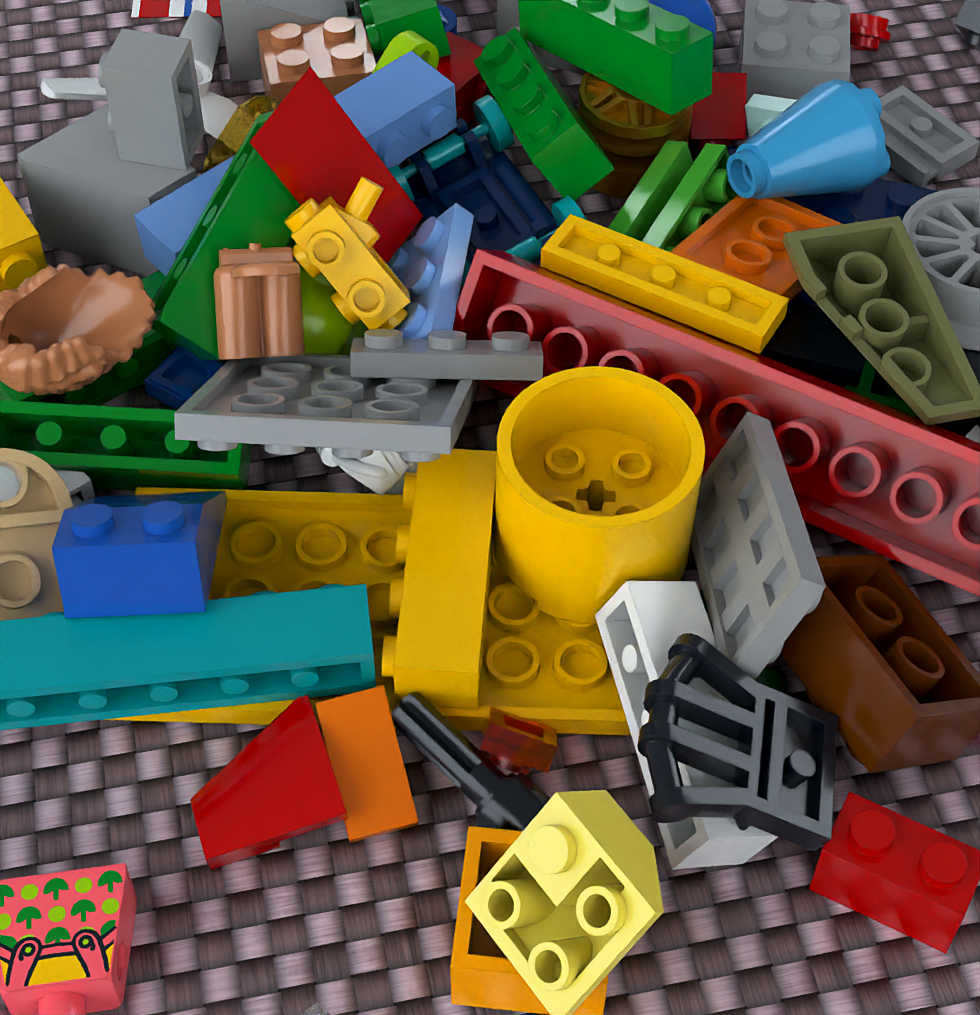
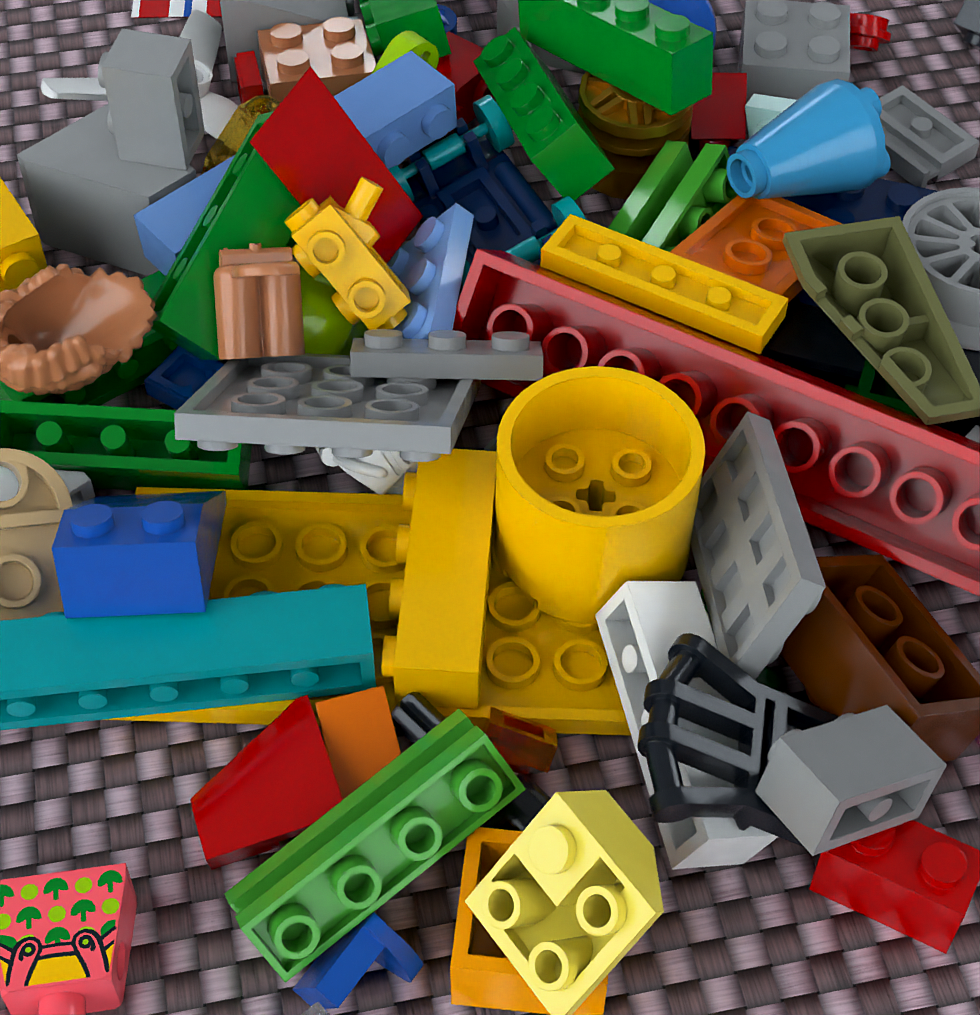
none -> bright green brick [224,708,526,983]
none -> red tile [234,51,266,119]
none -> blue tile [292,912,424,1009]
none -> light grey brick [755,705,947,856]

